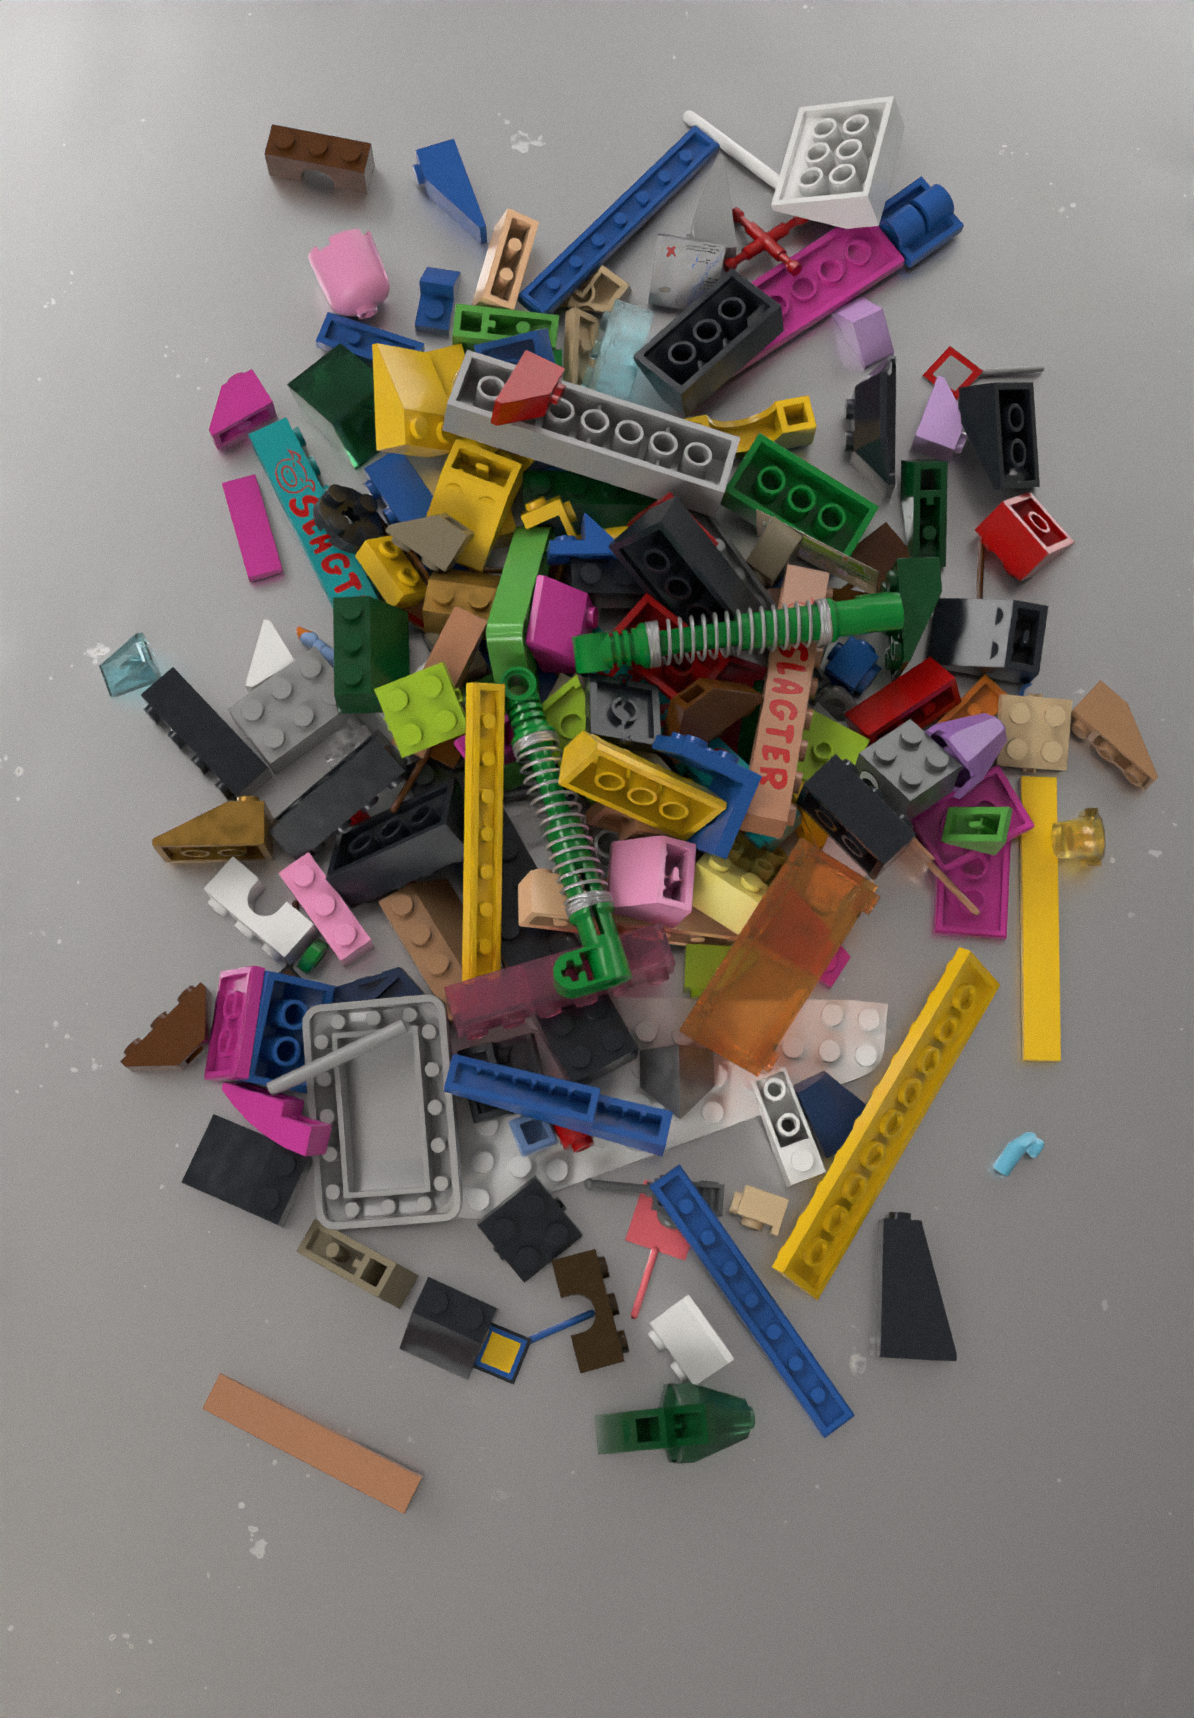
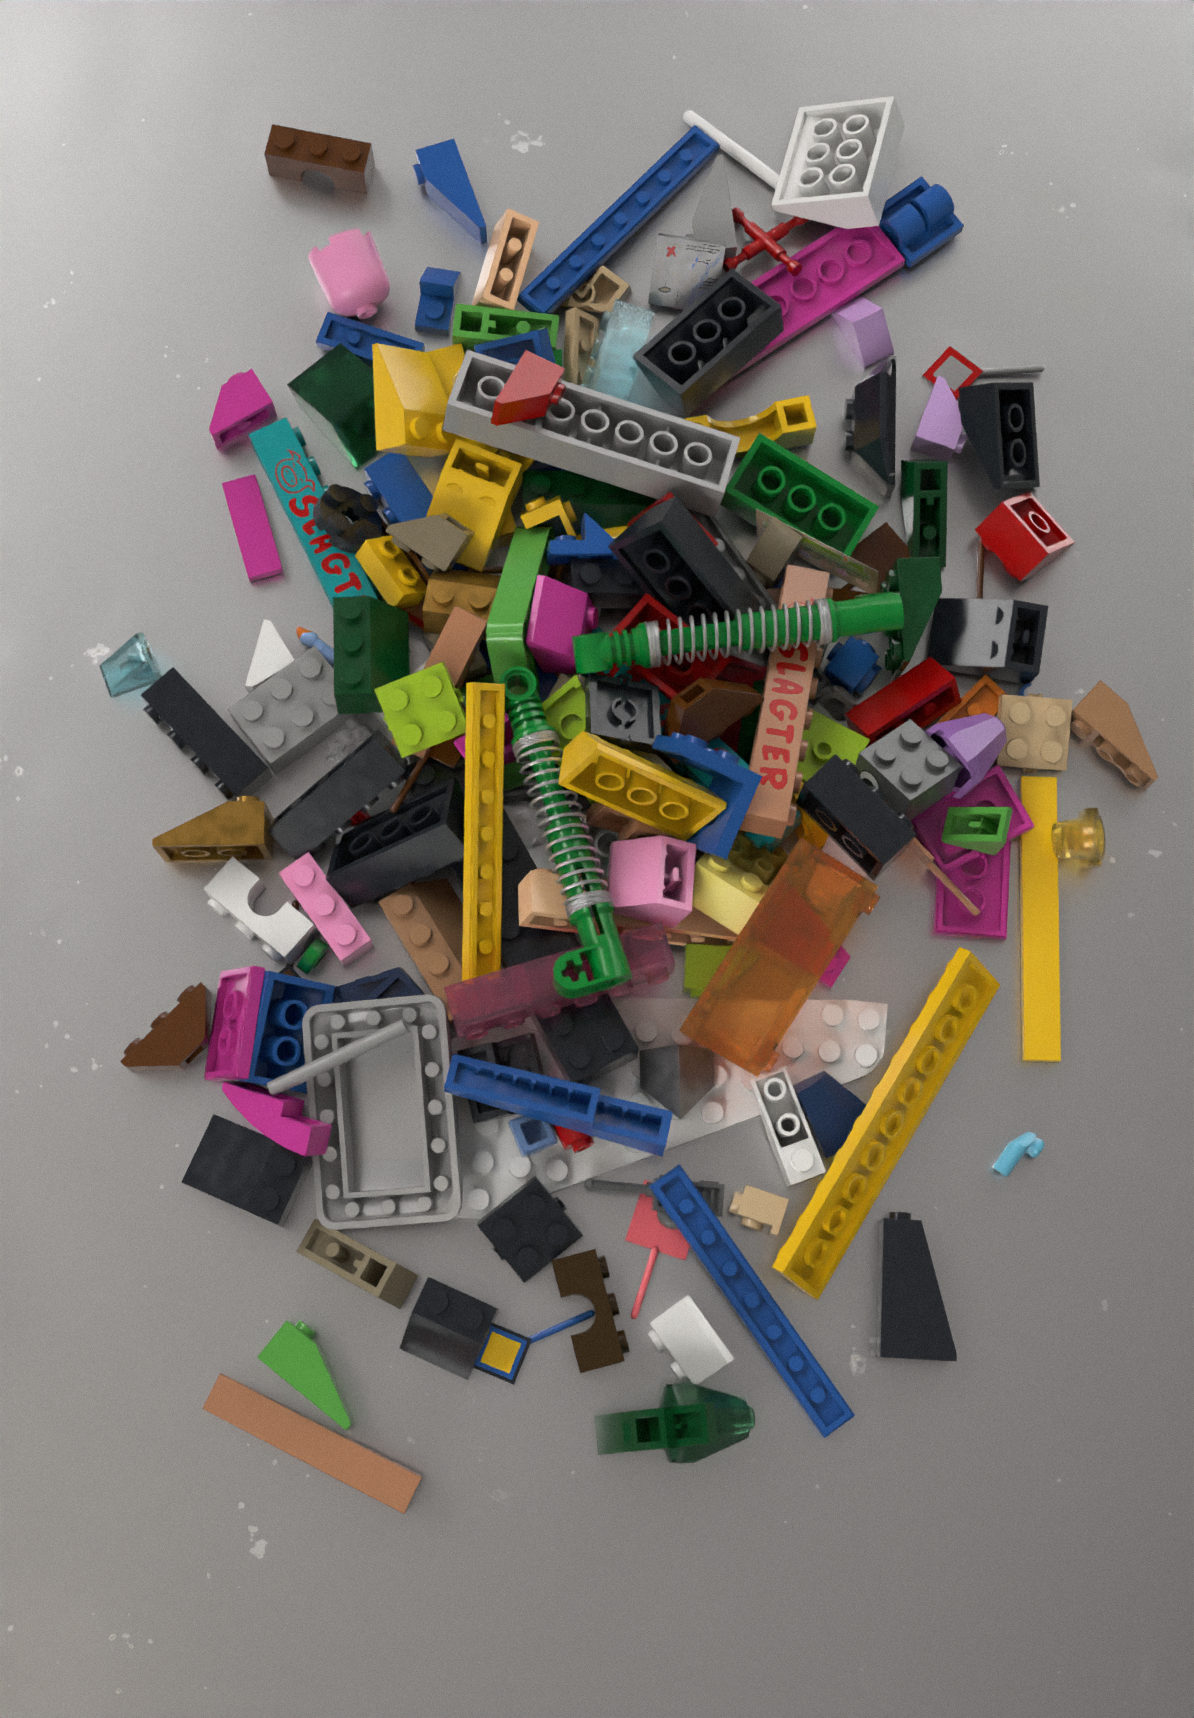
none -> bright green slope [257,1319,354,1430]

